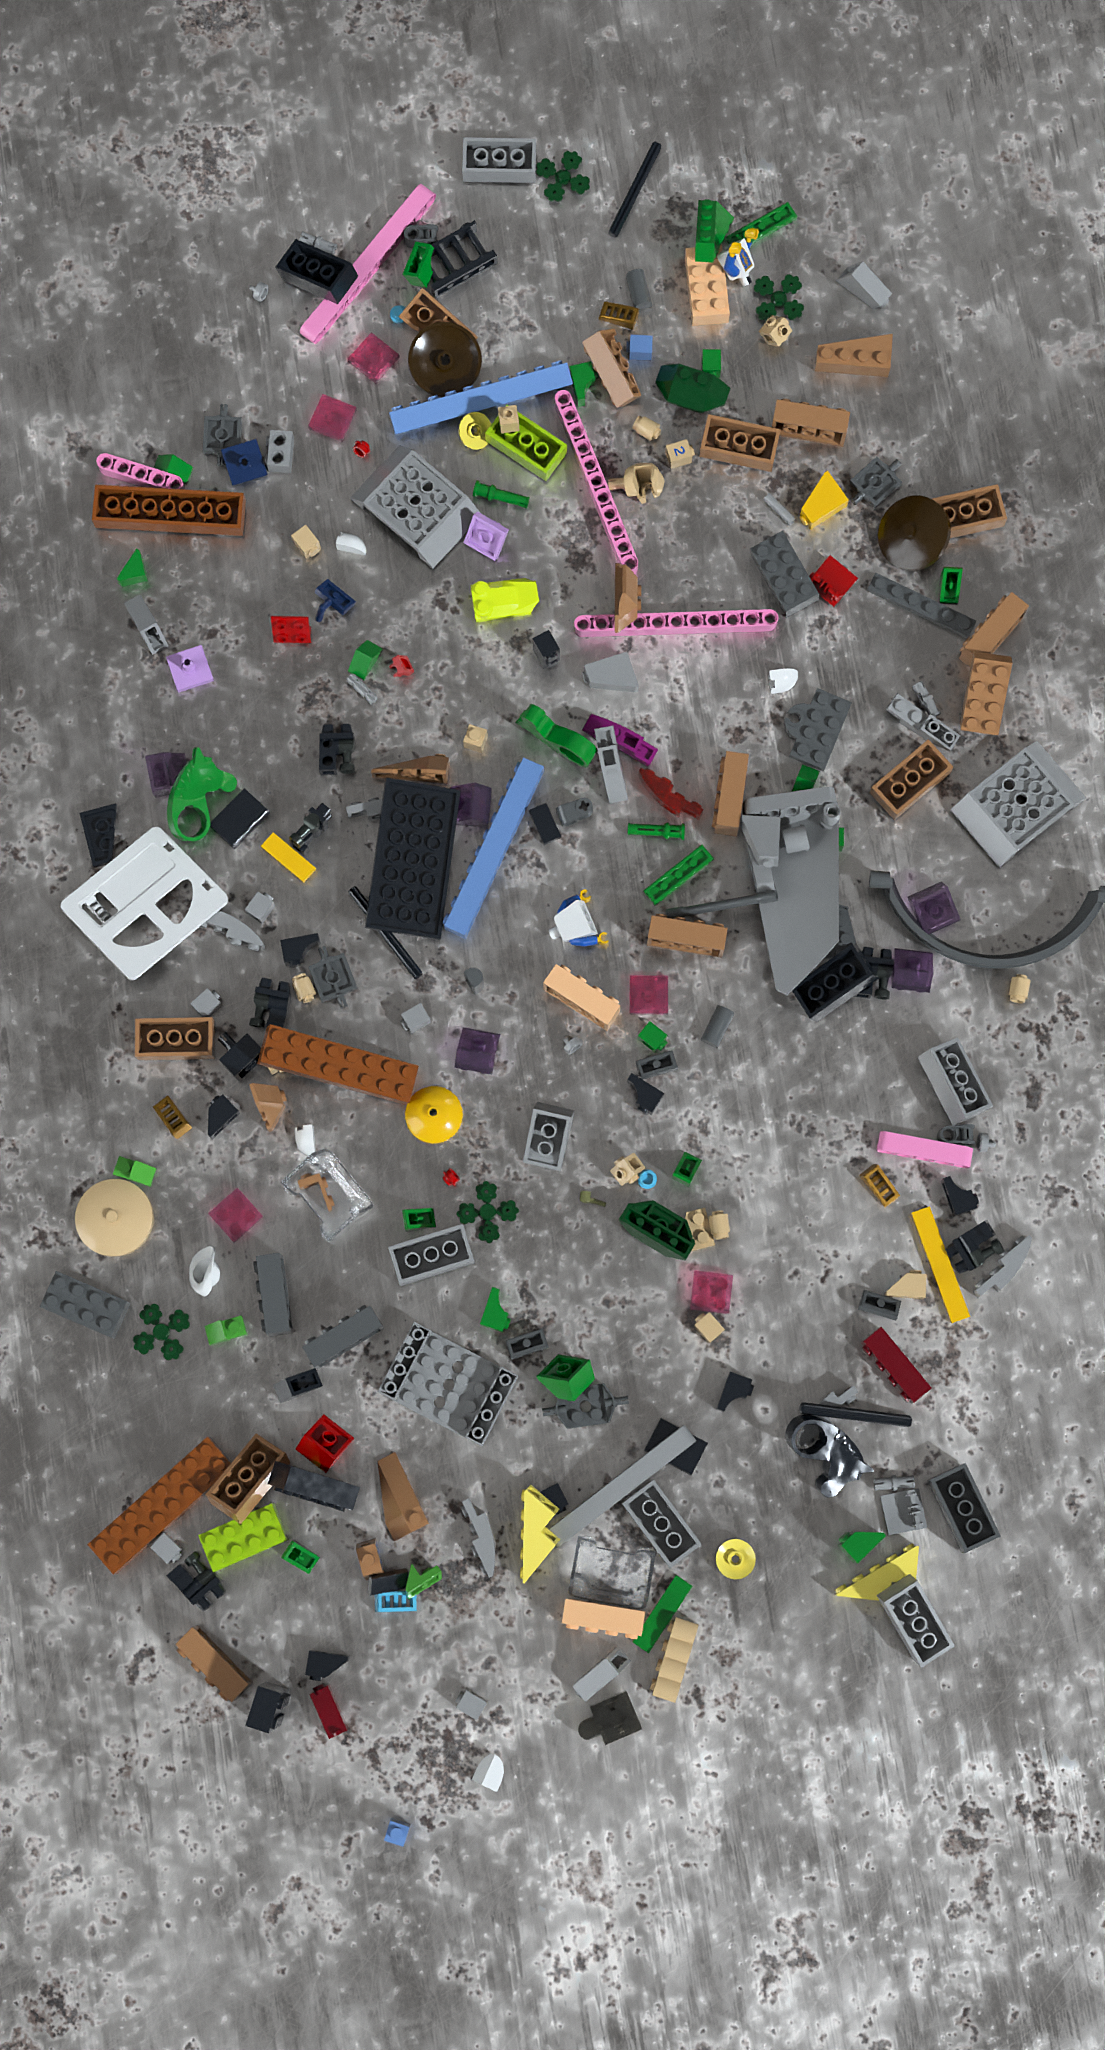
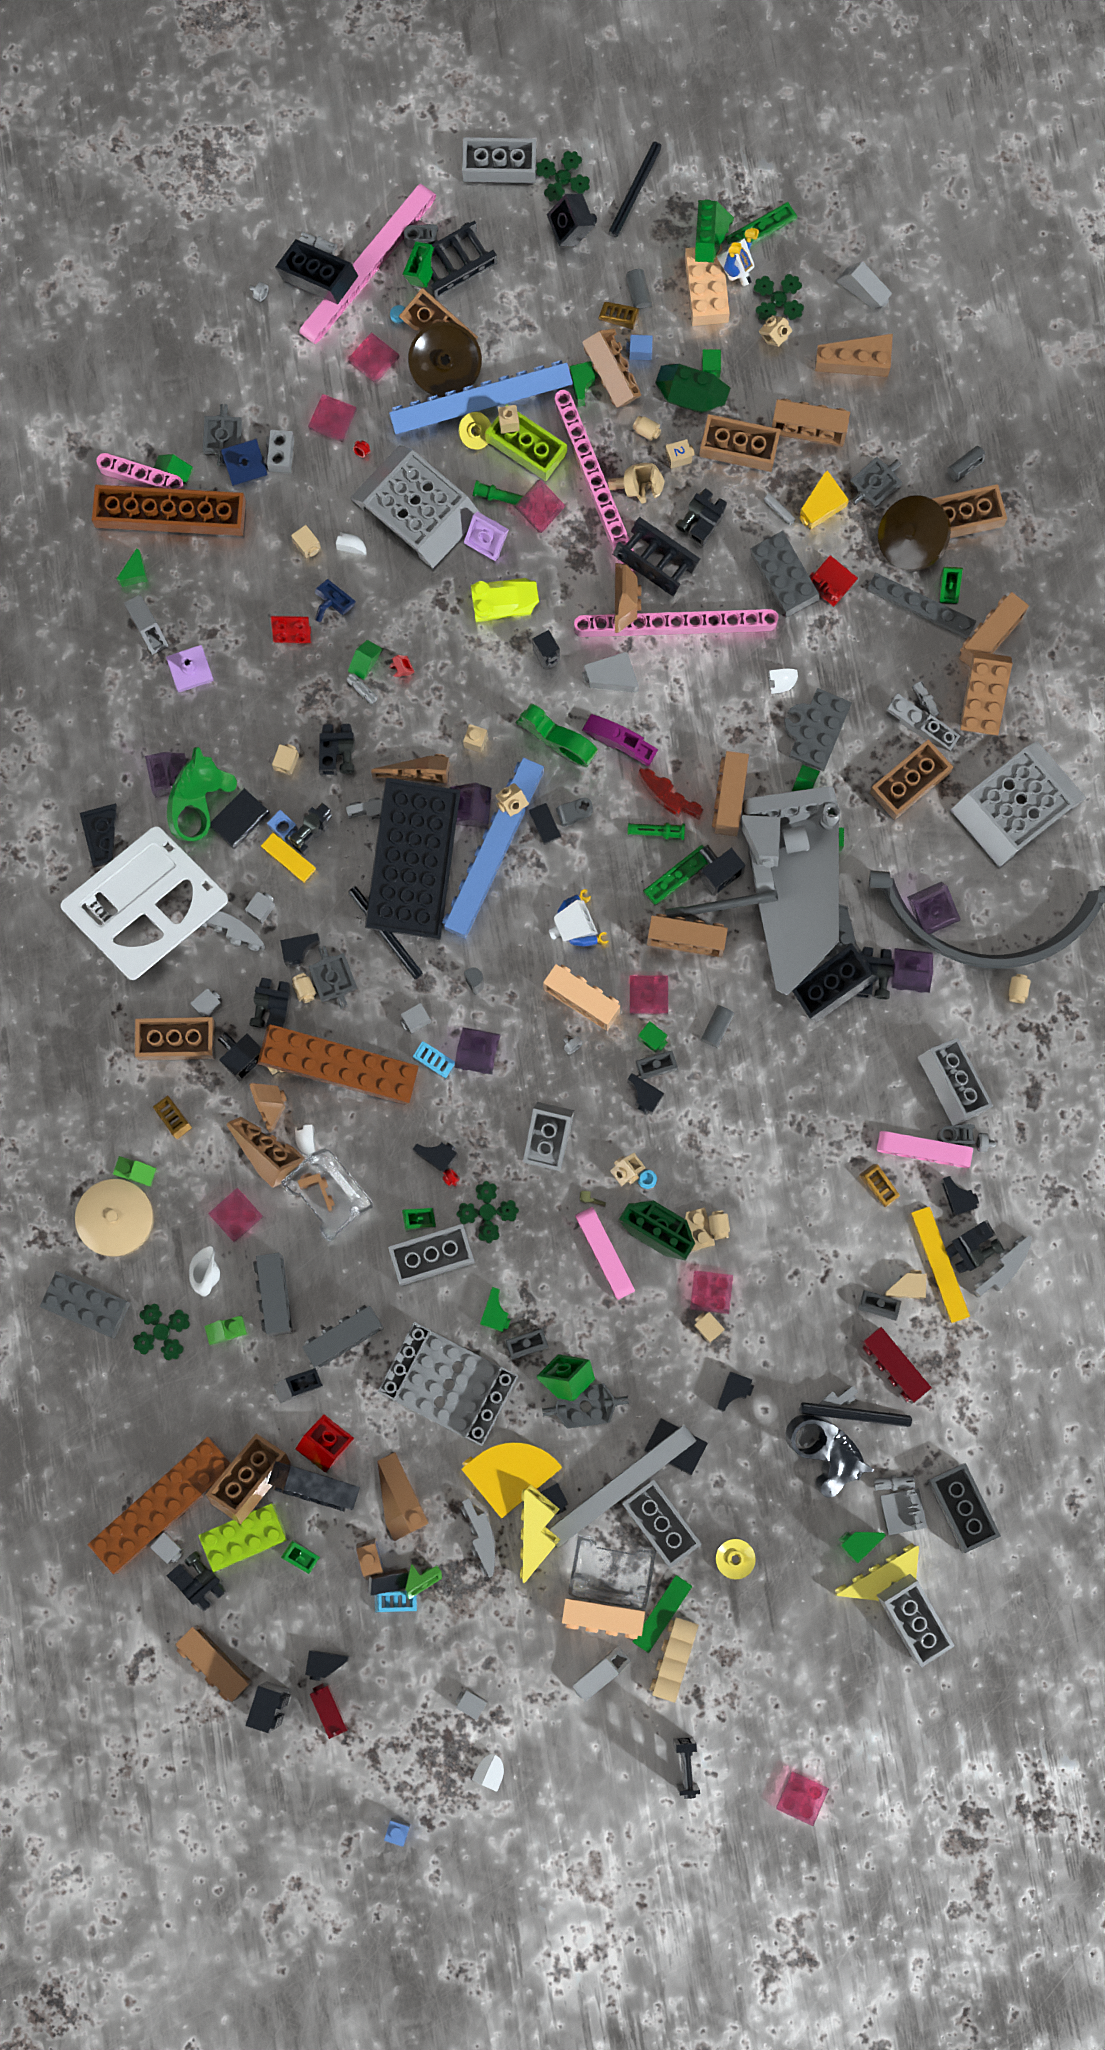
black slope [208,1094,240,1140] -> none
yellow dish [405,1086,463,1144] -> none
clear smoke brick [578,1690,642,1745] -> none
light grey slope [594,726,628,803] -> none
green slope [671,1152,702,1187] -> none
none -> medium nougat wedge [227,1117,306,1188]
none -> medium blue brick [267,810,298,842]
none -> tan brick [272,744,299,776]
none -> black arch [412,1142,458,1173]
none -> medium azure slope [413,1041,456,1079]
none -> yellow brick [461,1443,563,1519]
none -> tan brick [495,783,529,817]
none -> clear pink plate [514,479,565,533]
none -> black brick [546,194,597,247]
none -> bright pink beam [575,1207,635,1300]
none -> black fence [612,516,701,597]
none -> black fence [673,1737,700,1799]
none -> black hips [675,488,727,546]
none -> black brick [699,845,746,896]
none -> clear pink plate [776,1771,829,1826]
none -> dark grey brick [947,446,985,482]

